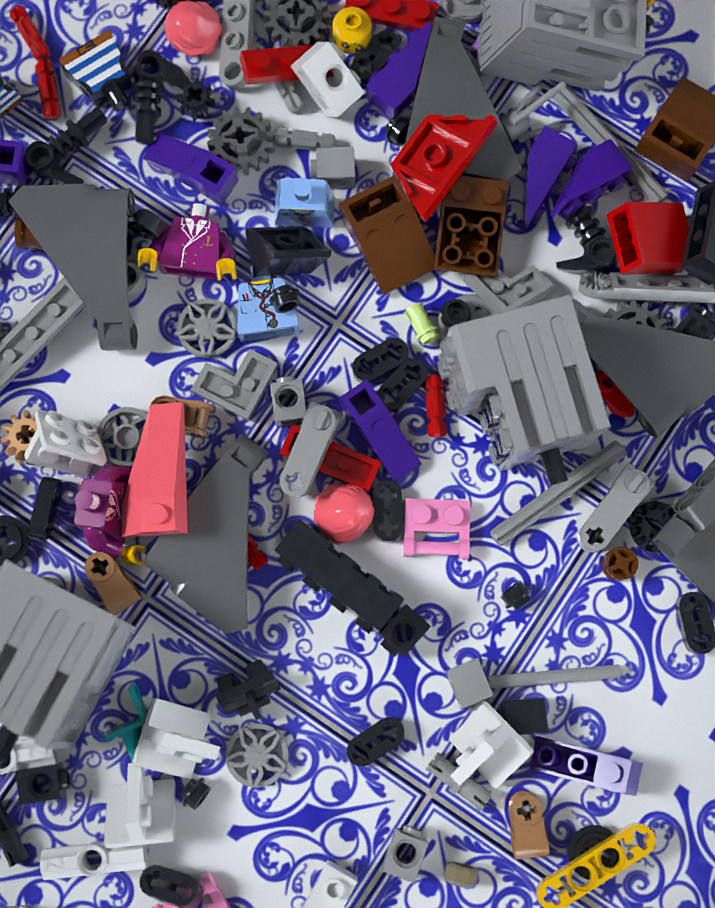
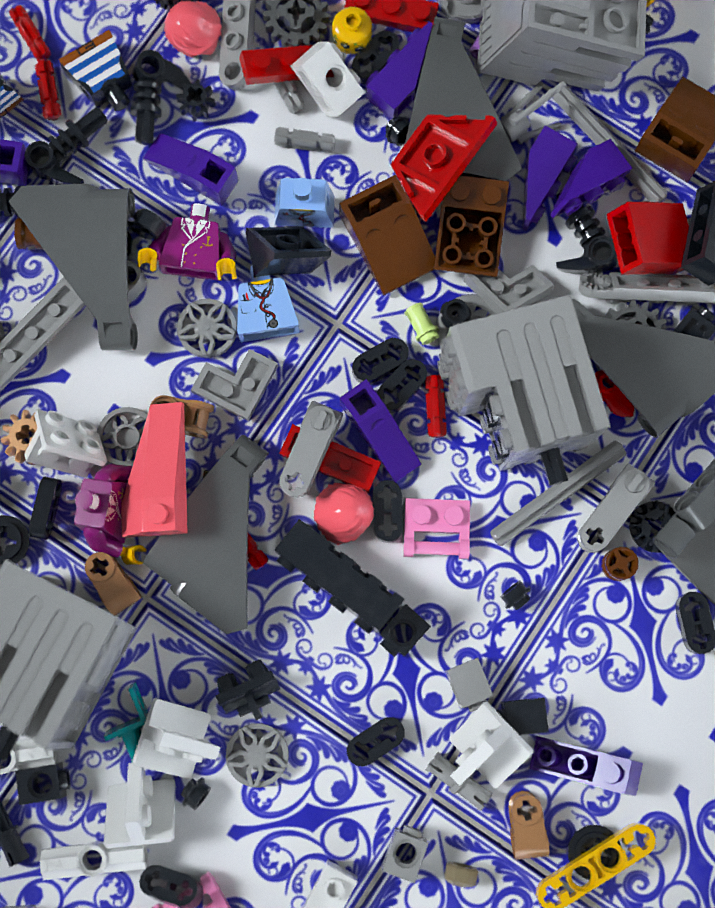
dark grey gear [207,107,275,176] -> none
black plate [269,285,300,313] -> none
light grey brick [270,376,307,427] -> none
light grey brick [310,147,355,189] -> none
light grey bar [487,664,621,689] -> none

